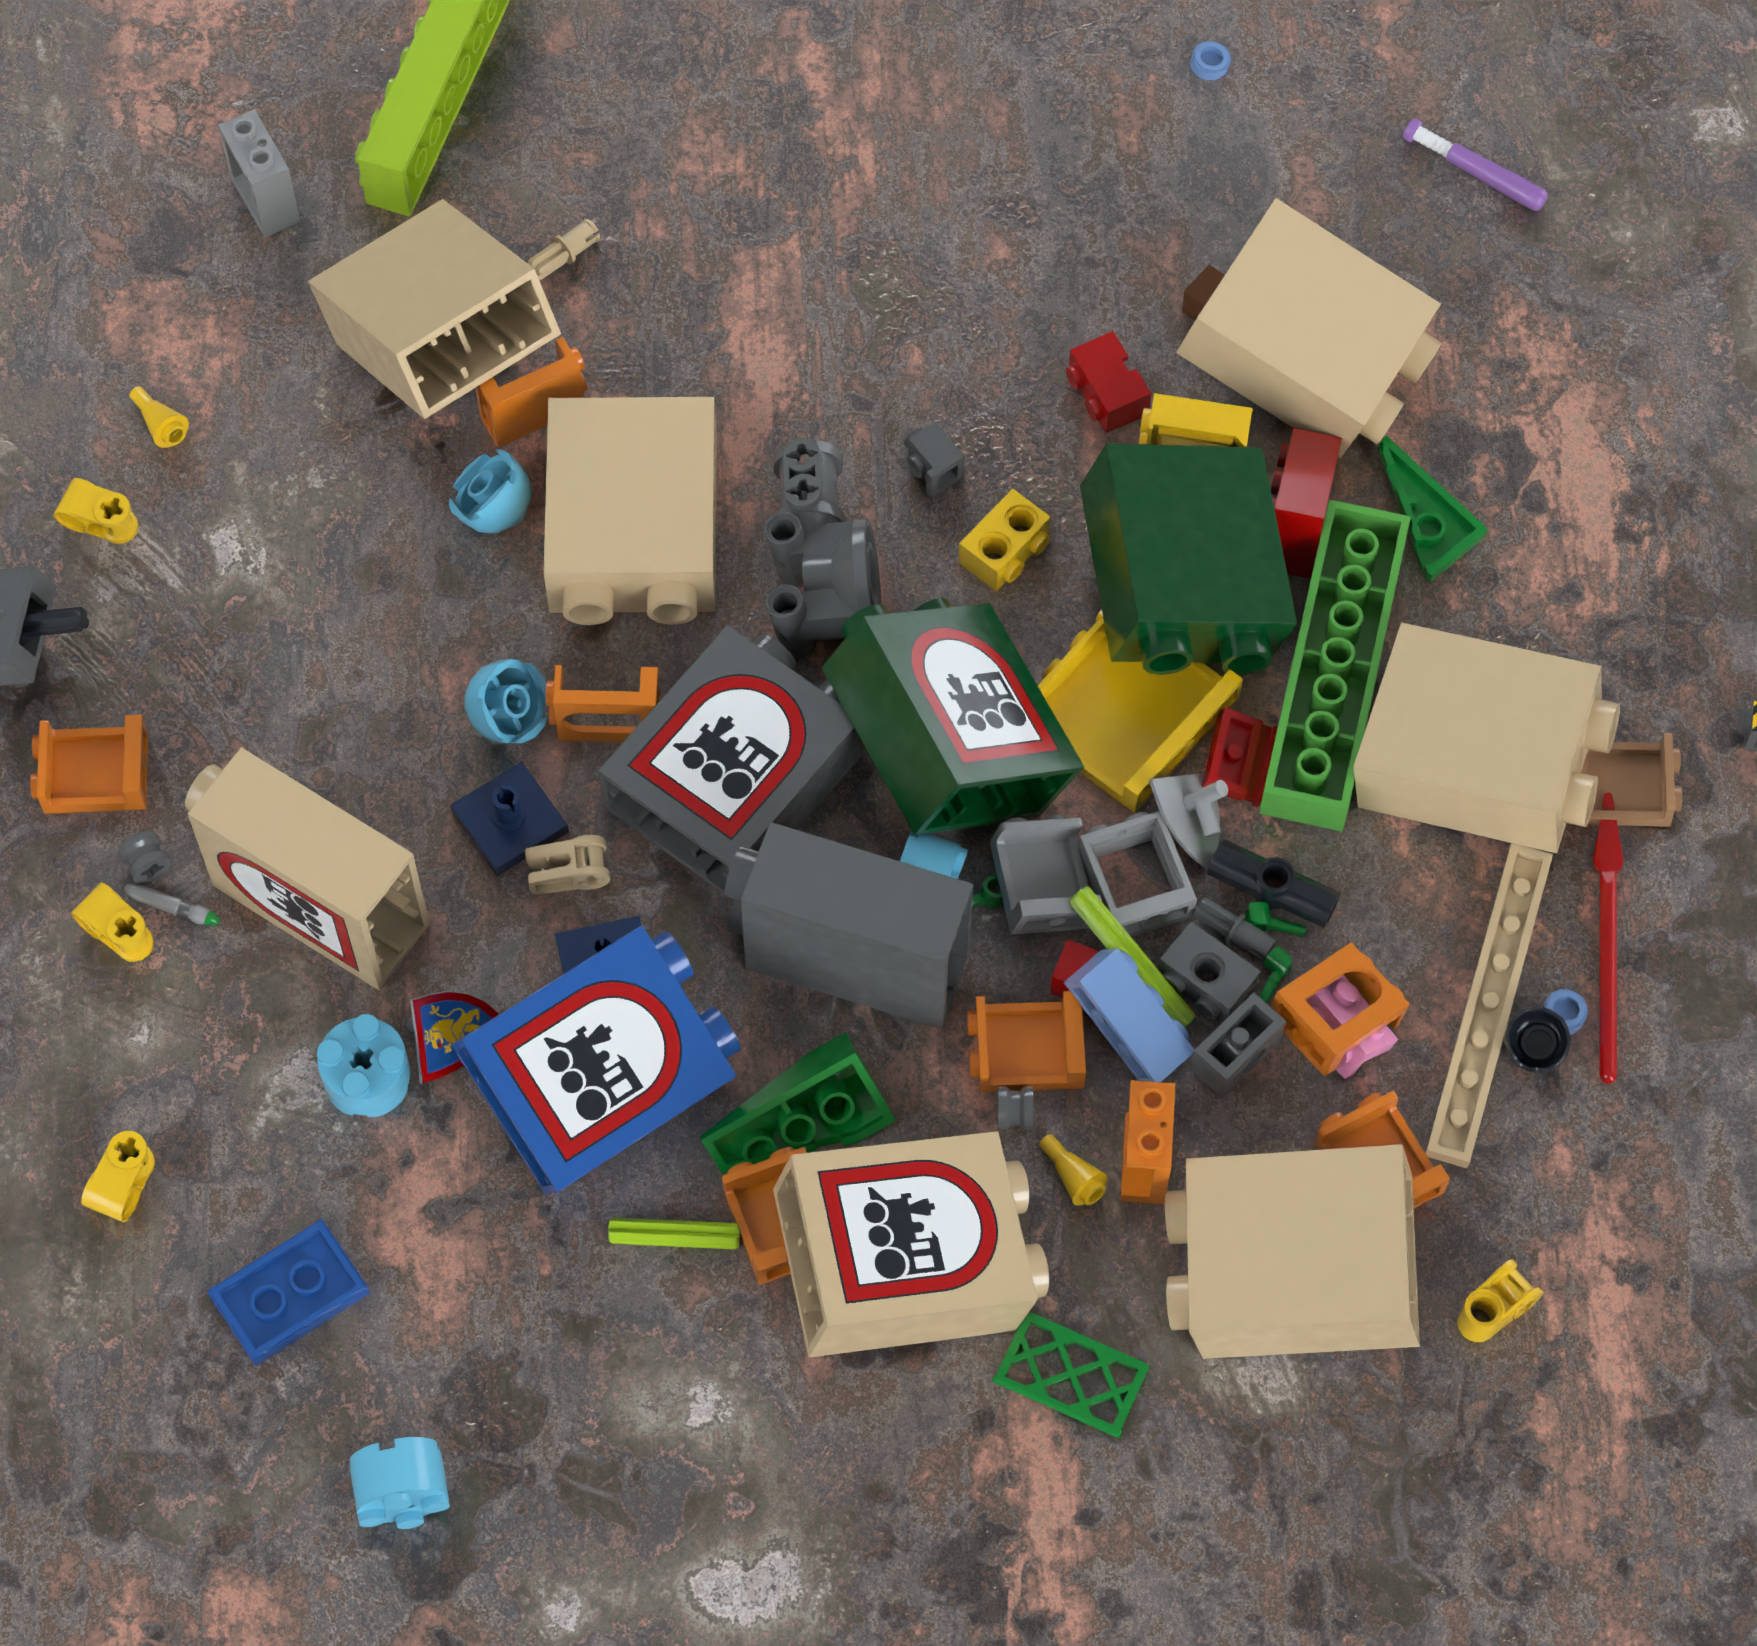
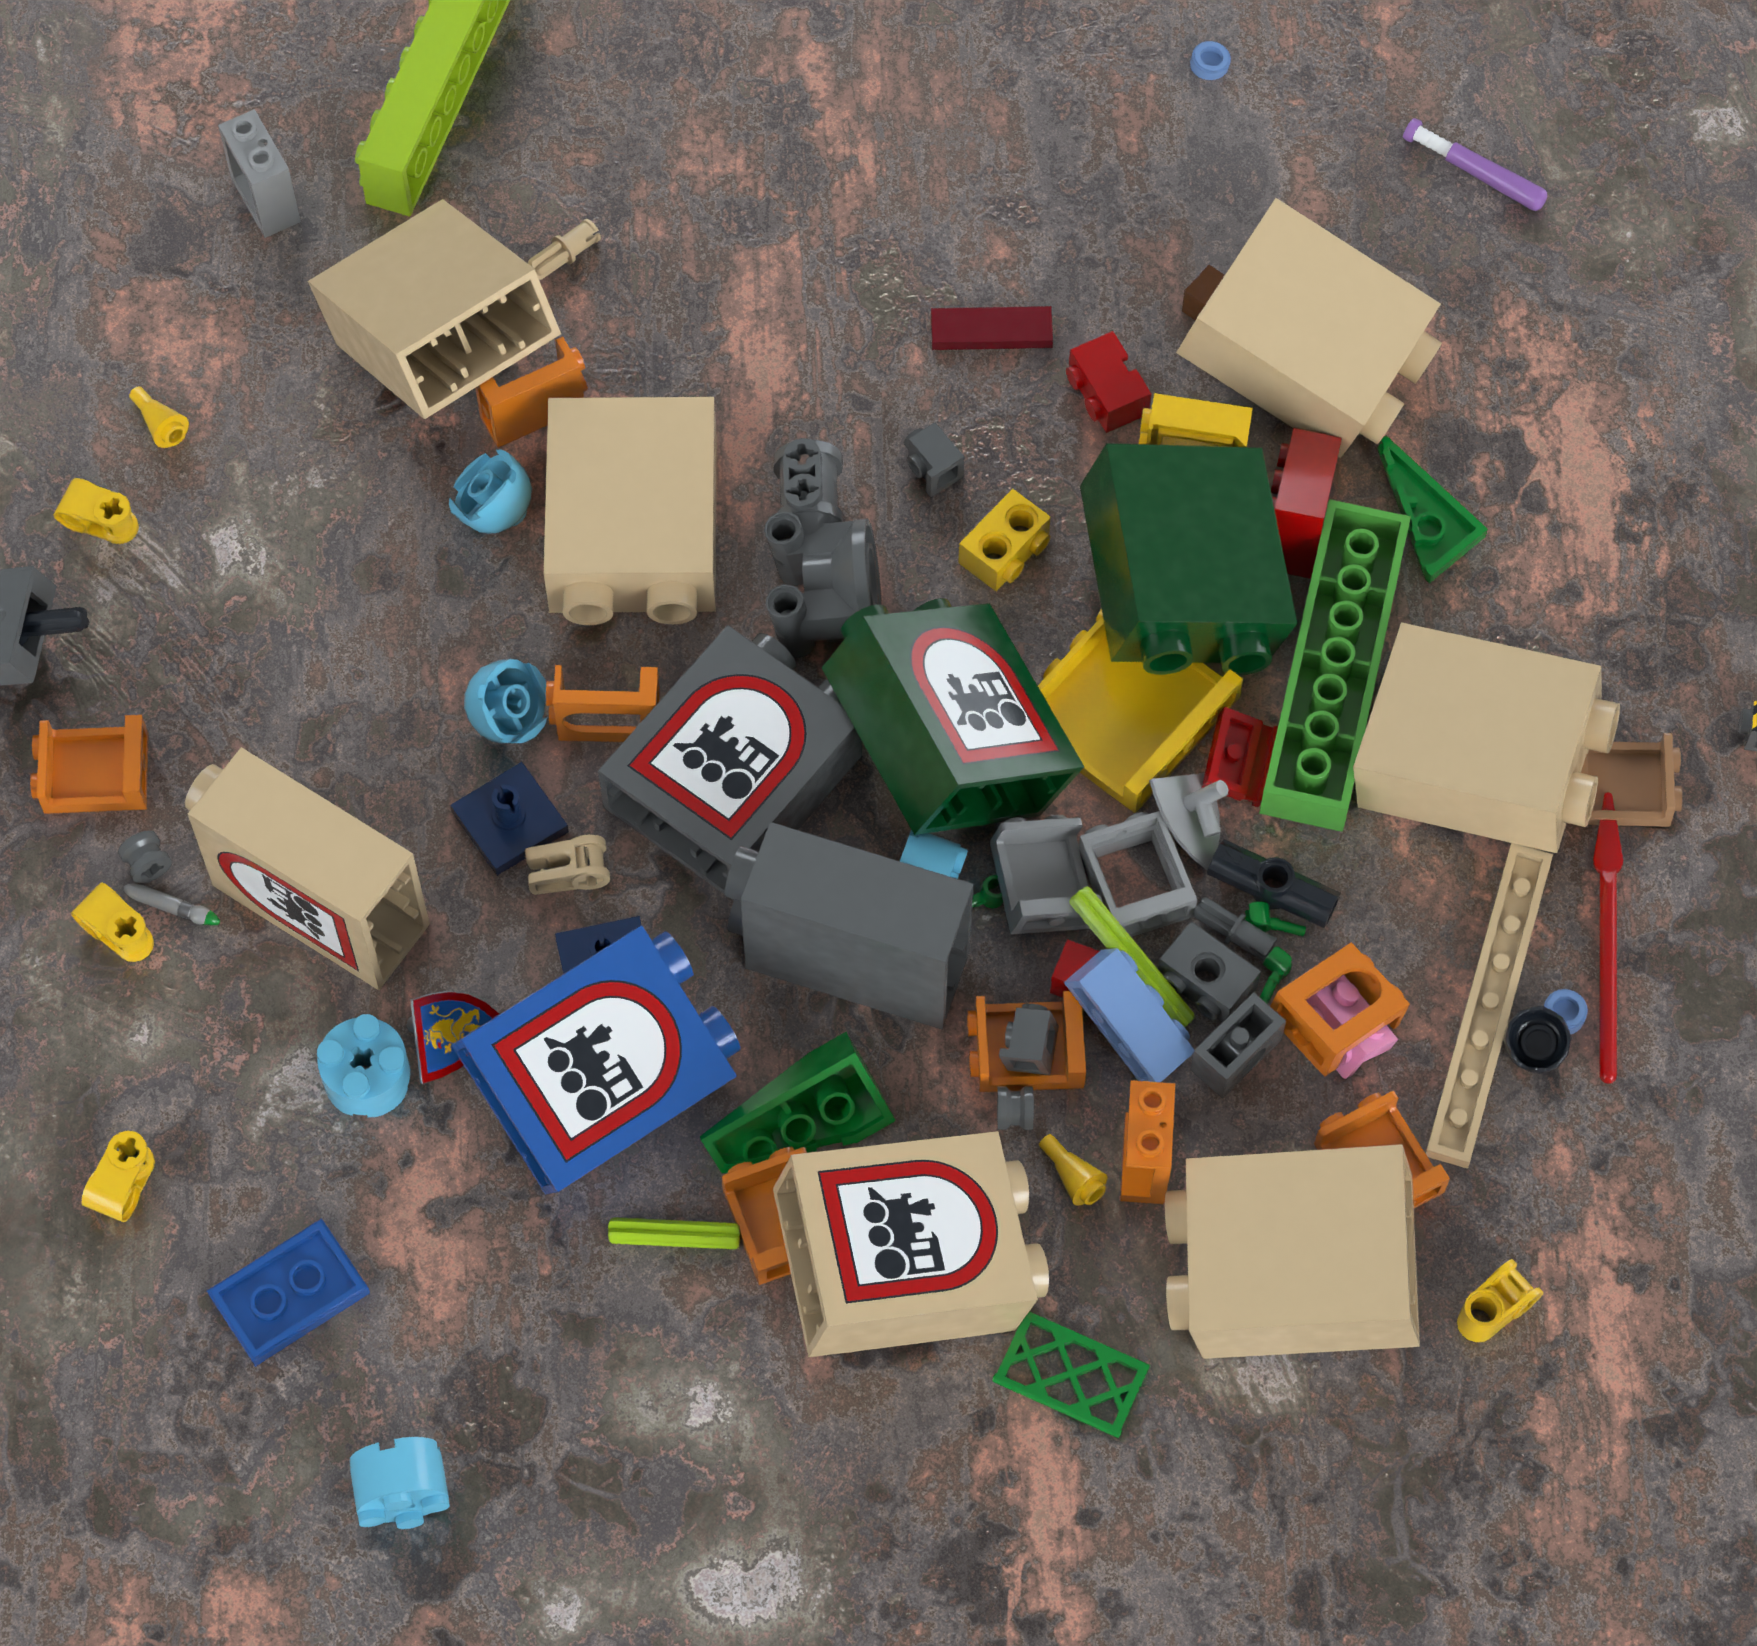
none -> dark red tile [931,306,1053,350]
none -> dark grey brick [999,1003,1059,1075]

